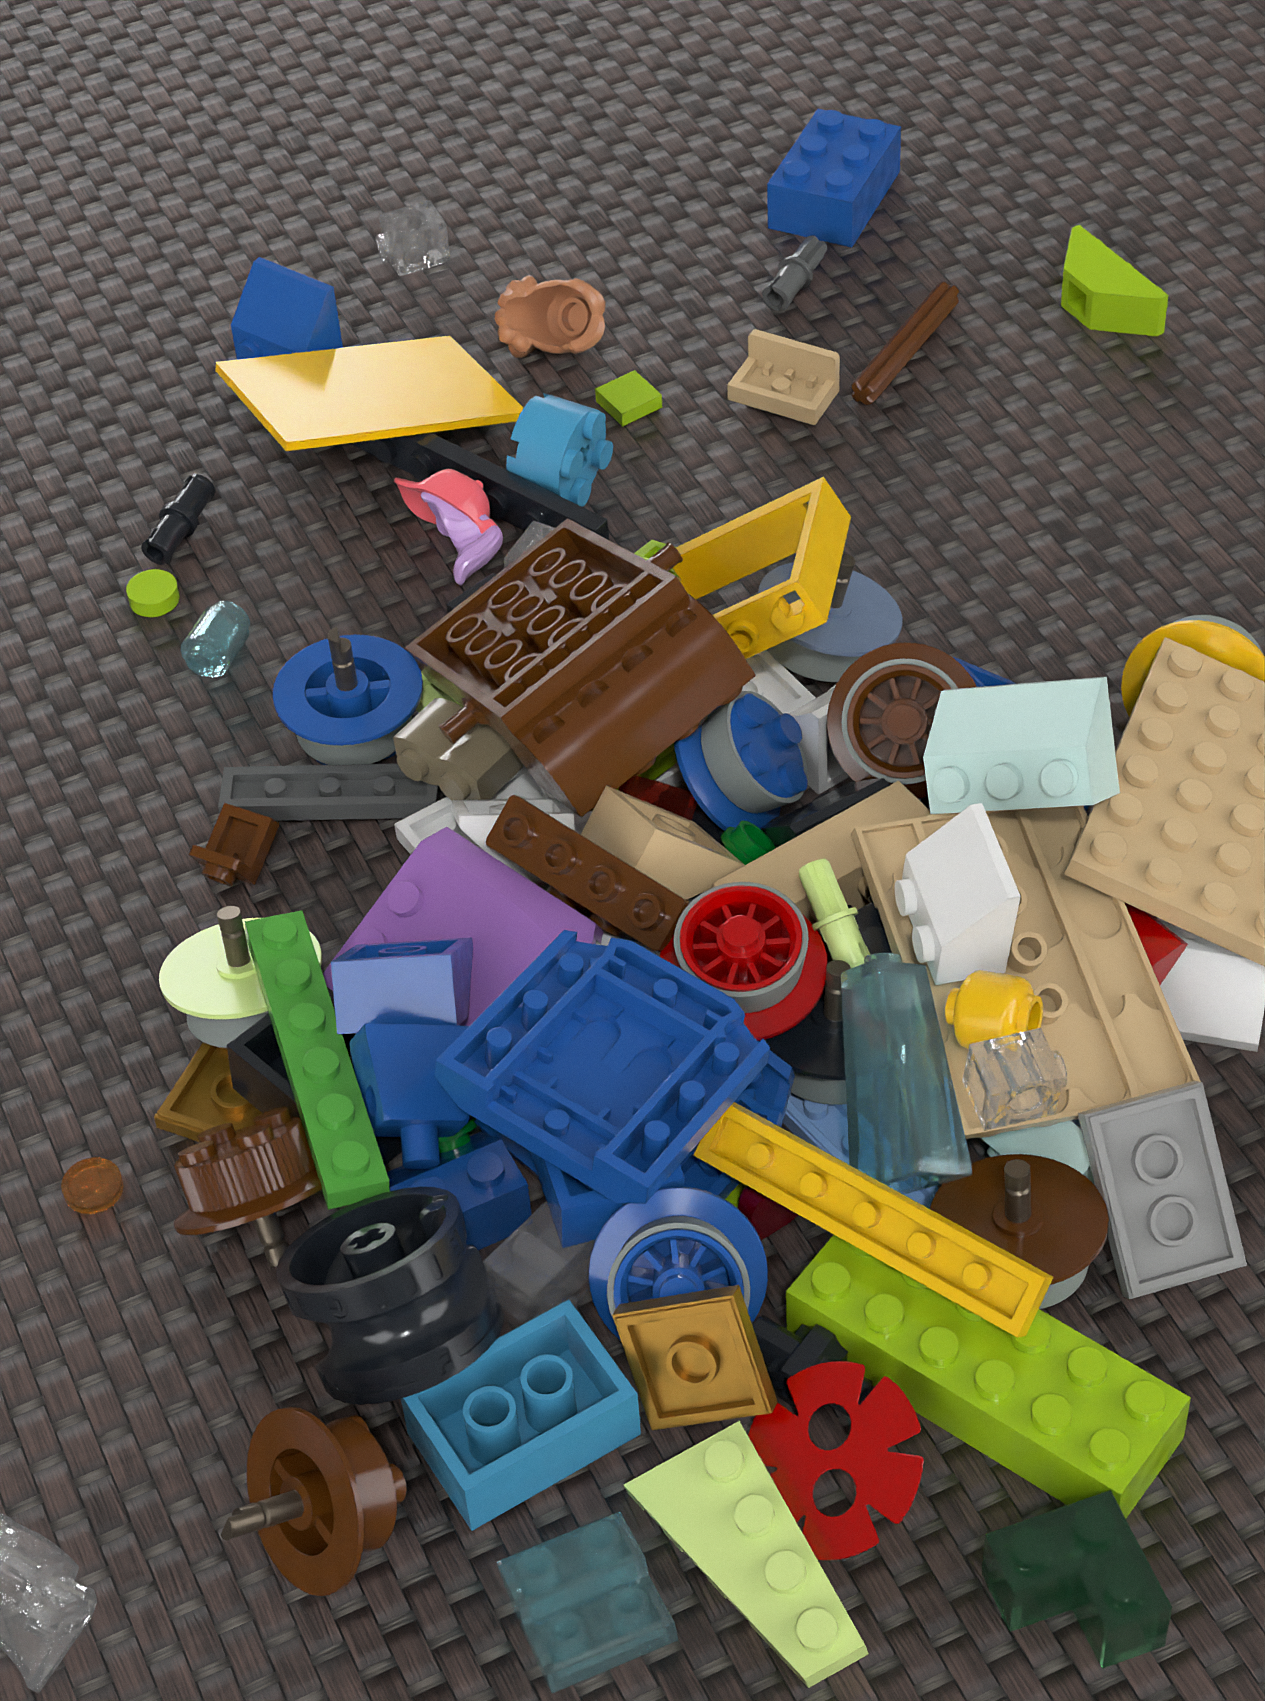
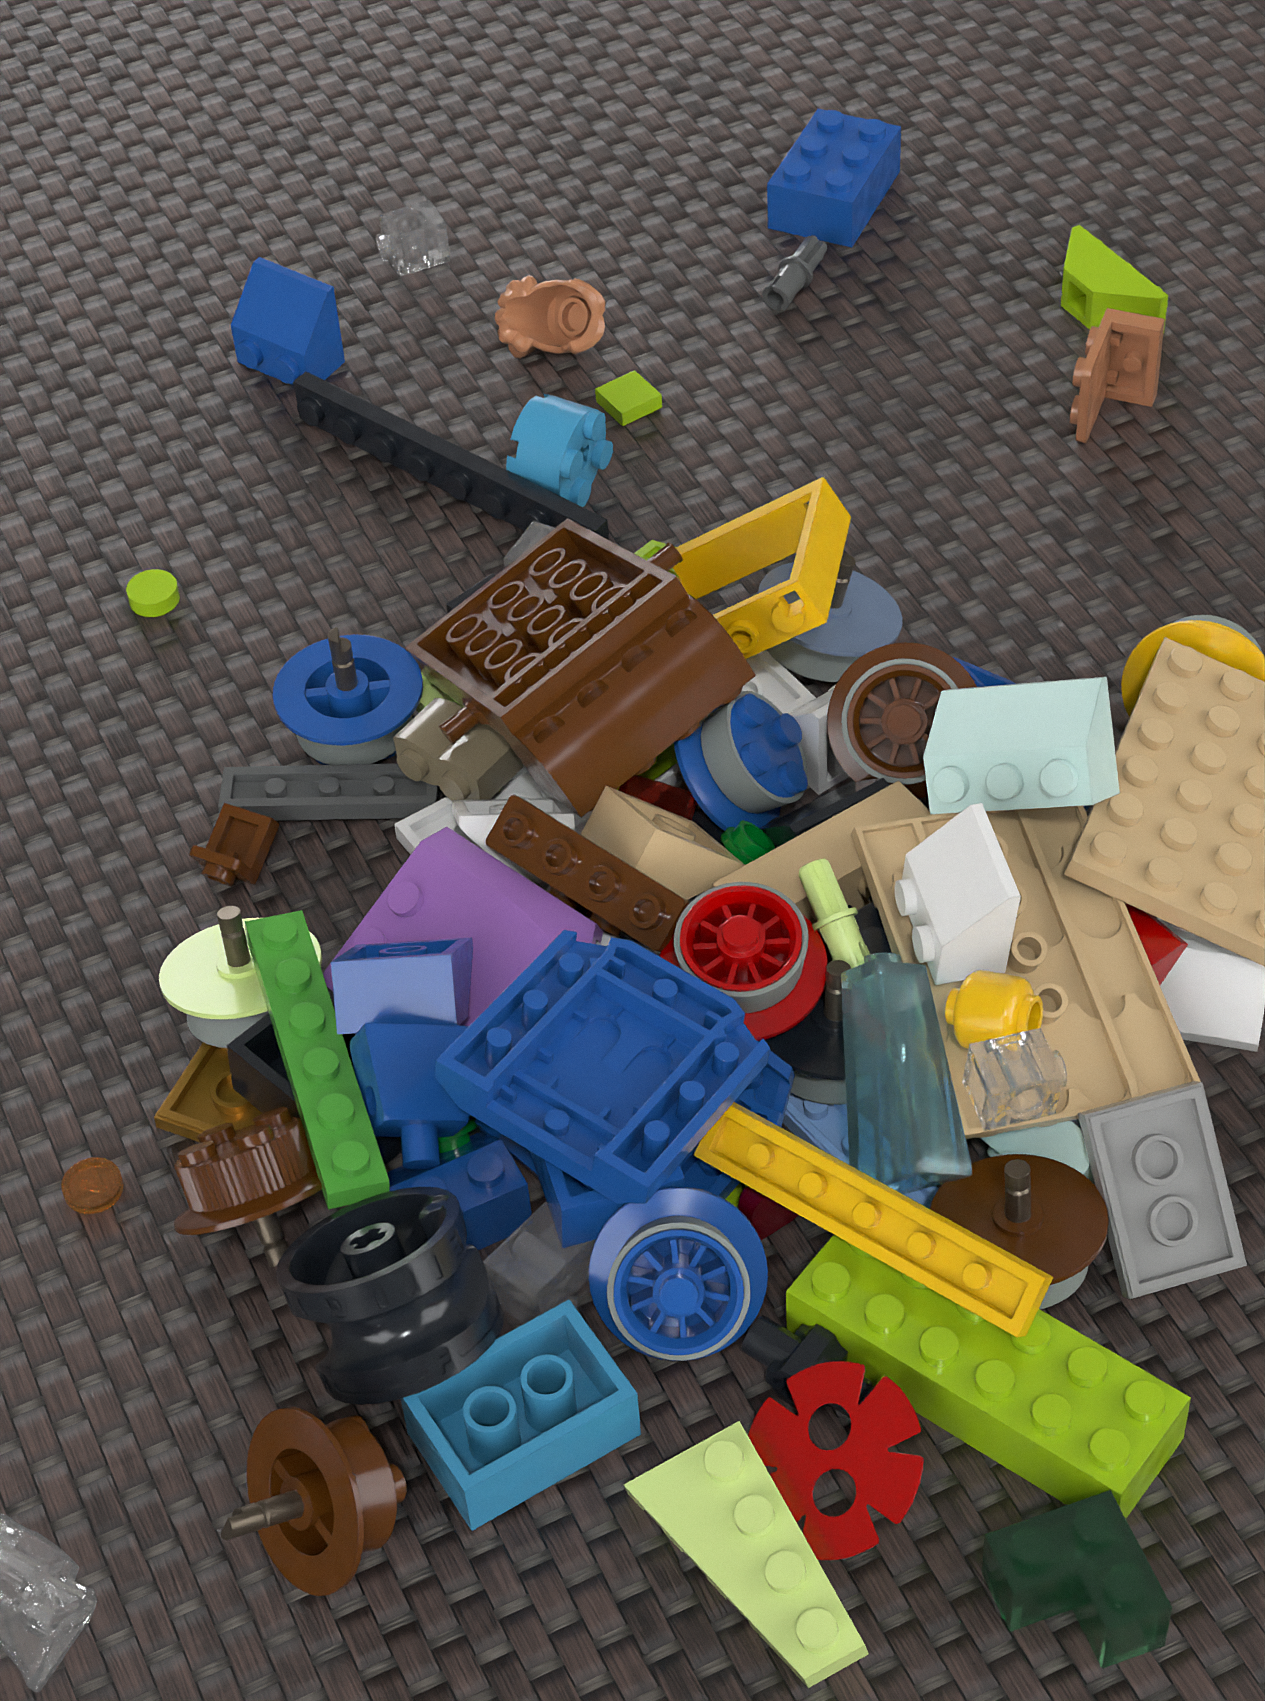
black pin [141,474,216,565] -> none
clear light blue brick [180,601,250,677] -> none
yellow piece [215,336,523,451] -> none
hair [393,469,503,585] -> none
clear light blue slope [496,1512,678,1693] -> none
pearl gold tile [612,1285,778,1430] -> none
tan bracket [727,329,840,425] -> none
reddish brown axle [851,282,959,405] -> none
none -> nougat bracket [1070,308,1165,443]

